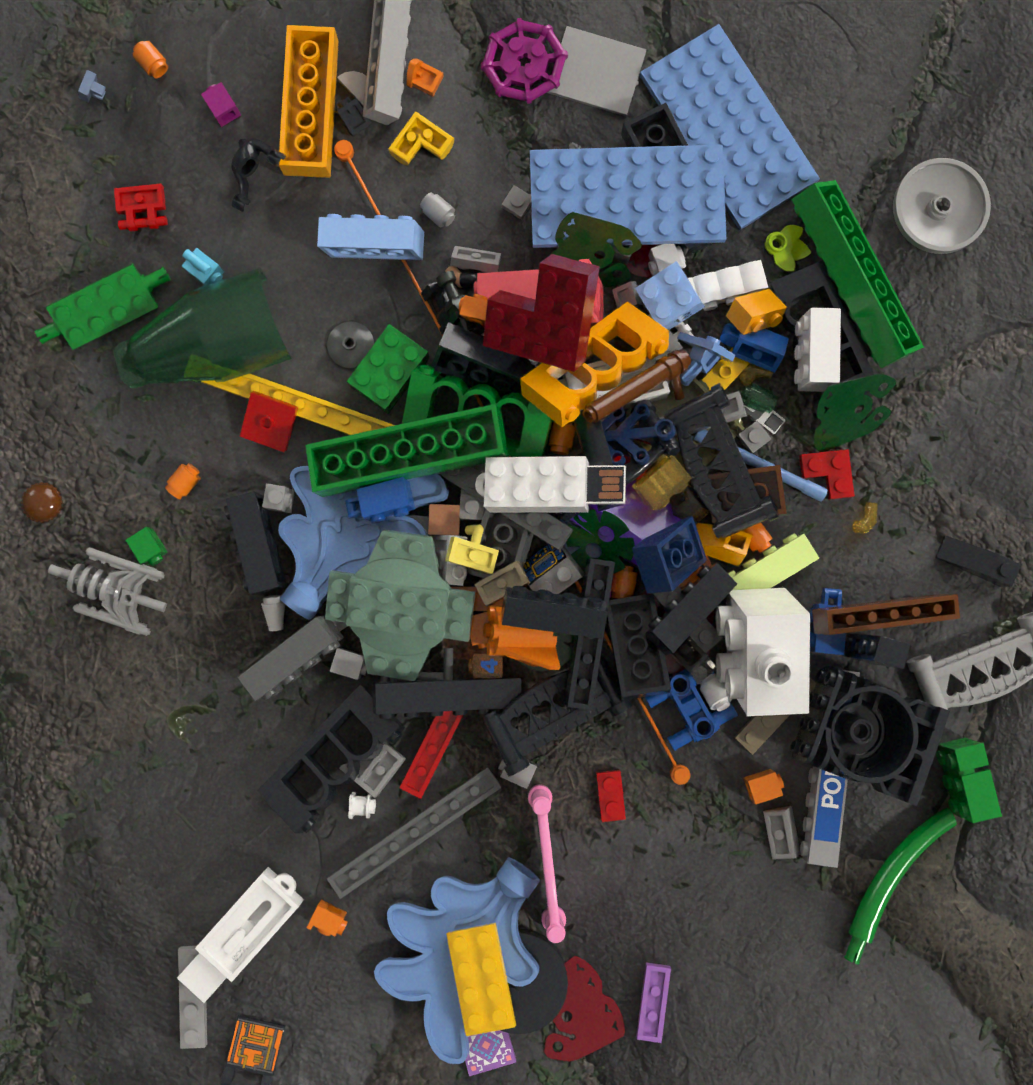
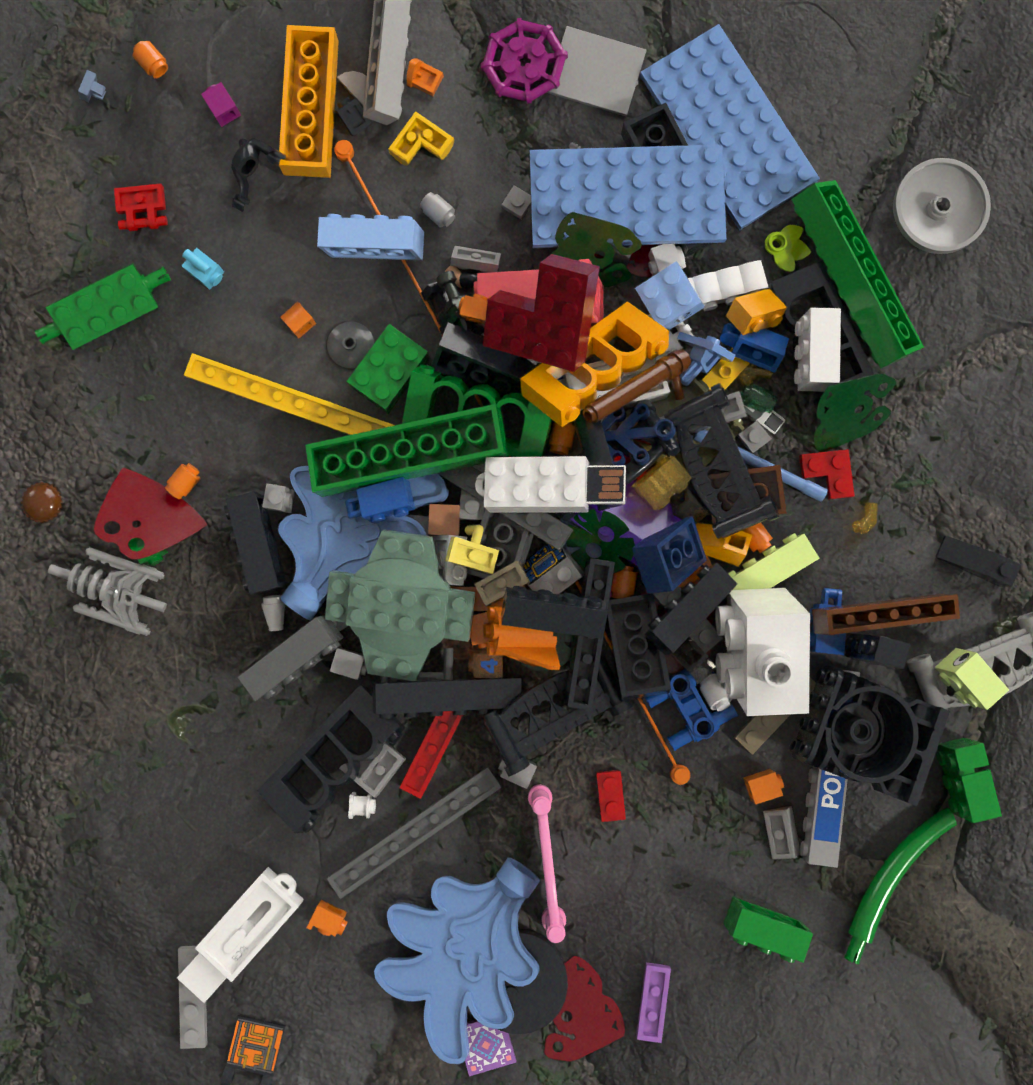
clear green windscreen [114,267,292,388] -> none
red plate [240,391,298,452] -> none
yellow plate [446,923,516,1036] -> none
light grey plate [612,281,642,309] -> none
none -> dark red piece [94,468,208,560]
none -> orange brick [280,302,316,339]
none -> green brick [723,896,813,963]
none -> yellowish green brick [935,648,1009,710]

